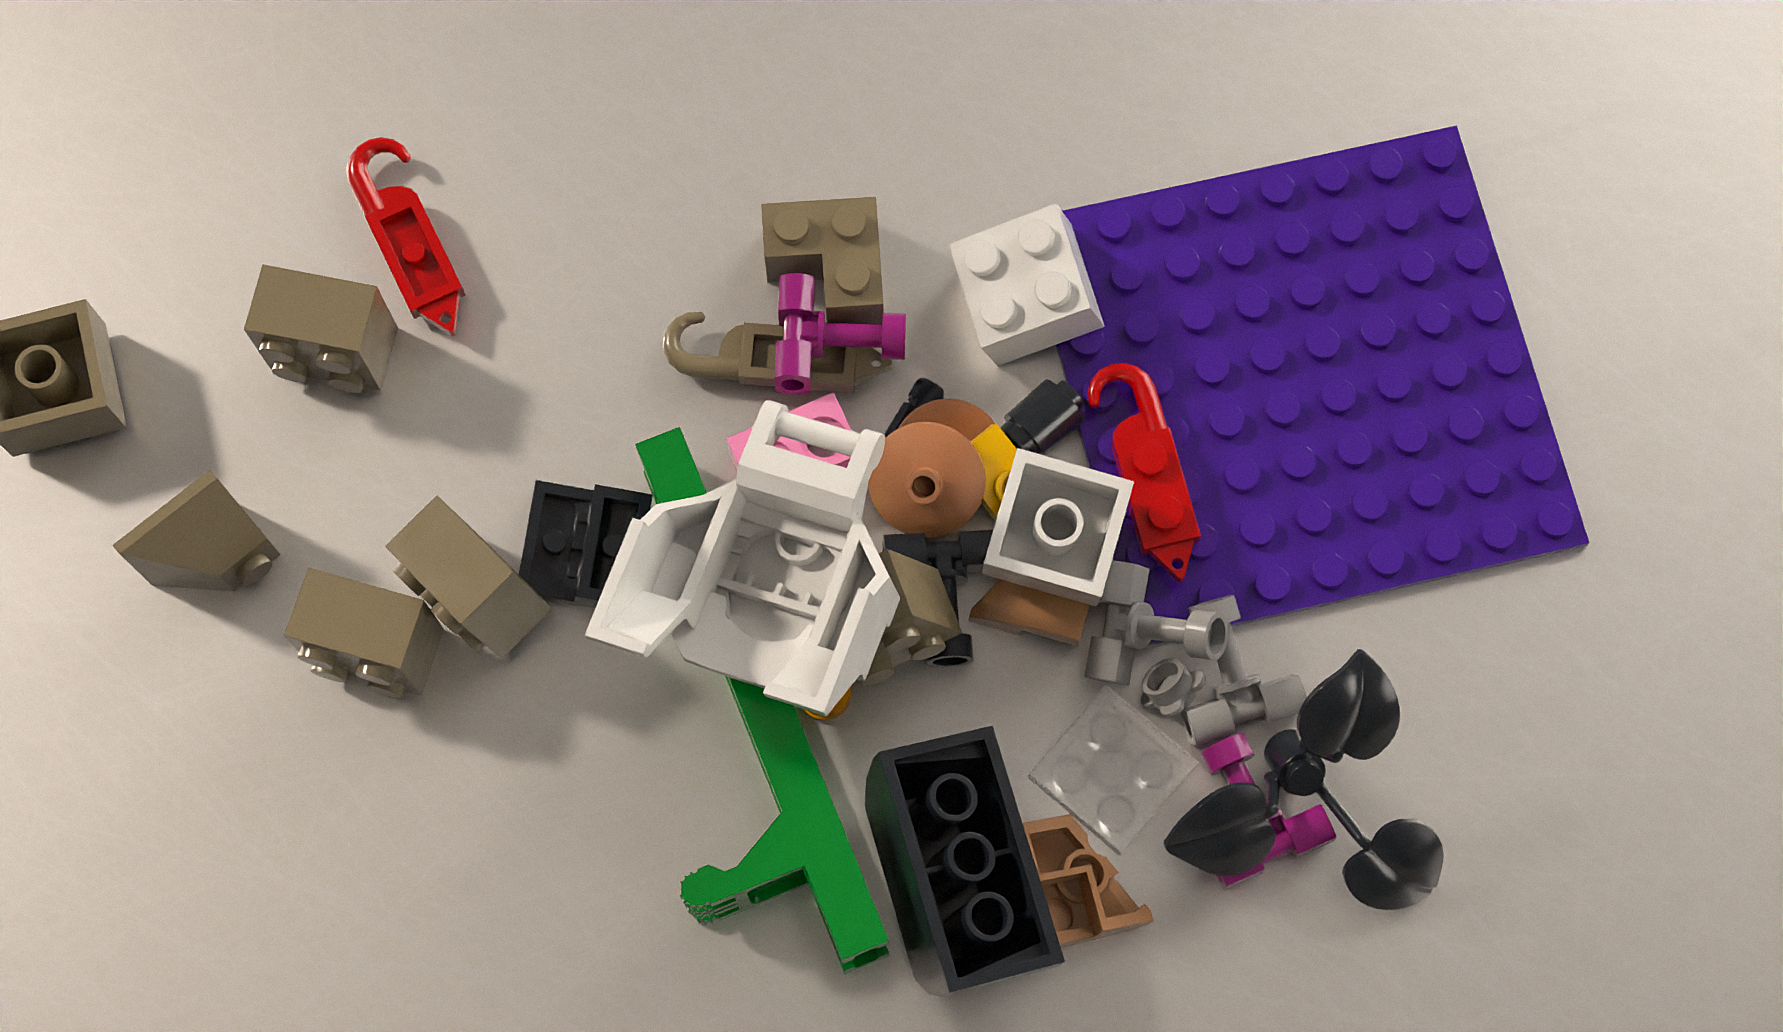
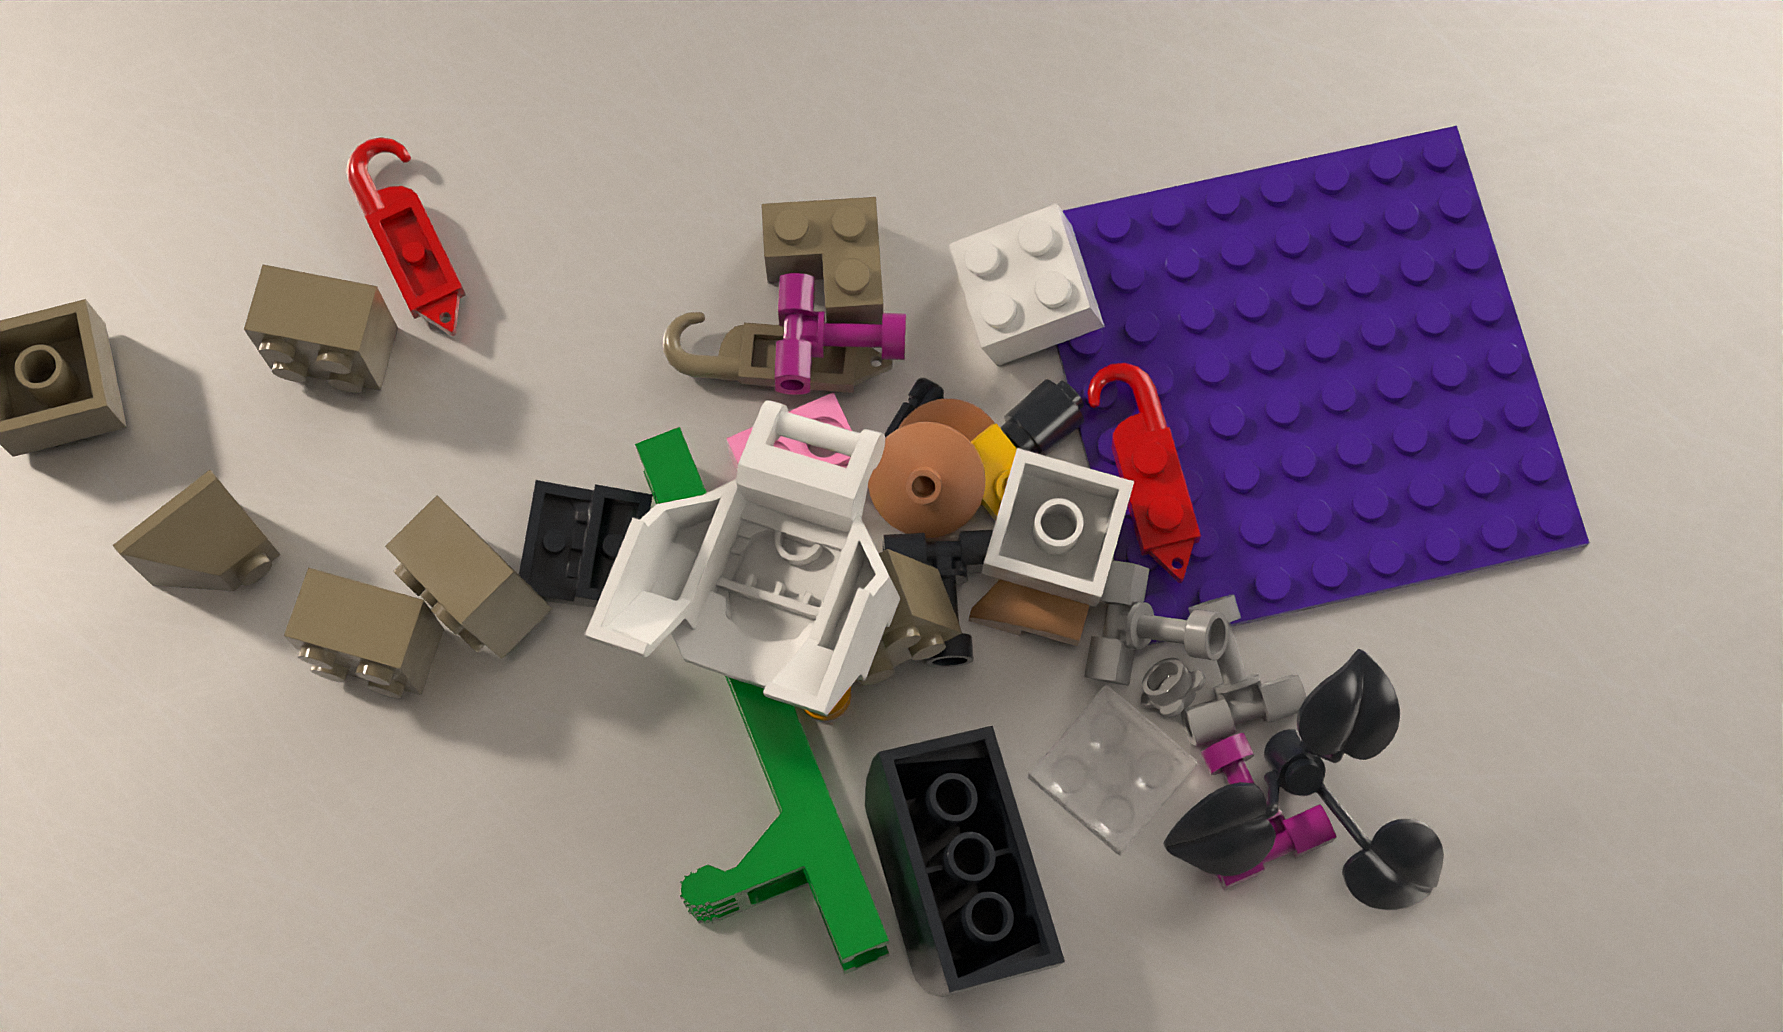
medium nougat slope [1023,814,1154,948] -> none

